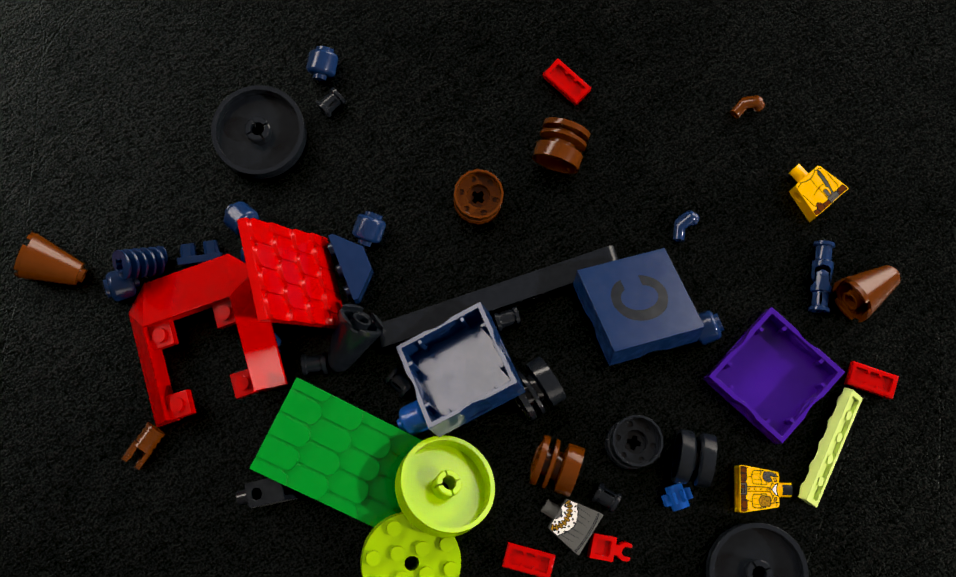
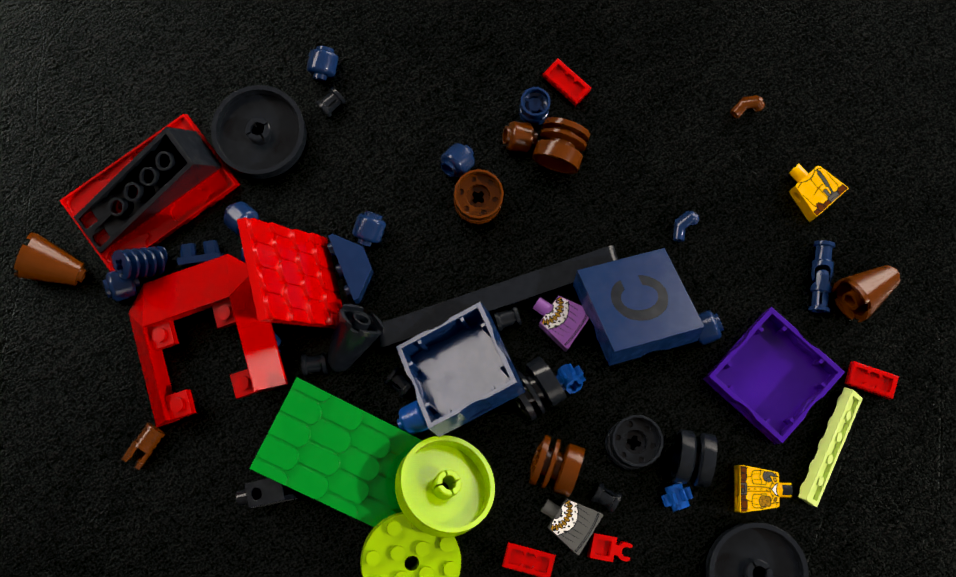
none -> piece [59,114,240,272]
none -> dark blue head [441,143,475,177]
none -> reddish brown head [502,121,538,153]
none -> dark blue wheel [519,87,550,126]
none -> medium lavender torso [533,296,589,352]
none -> blue gear [555,364,586,394]

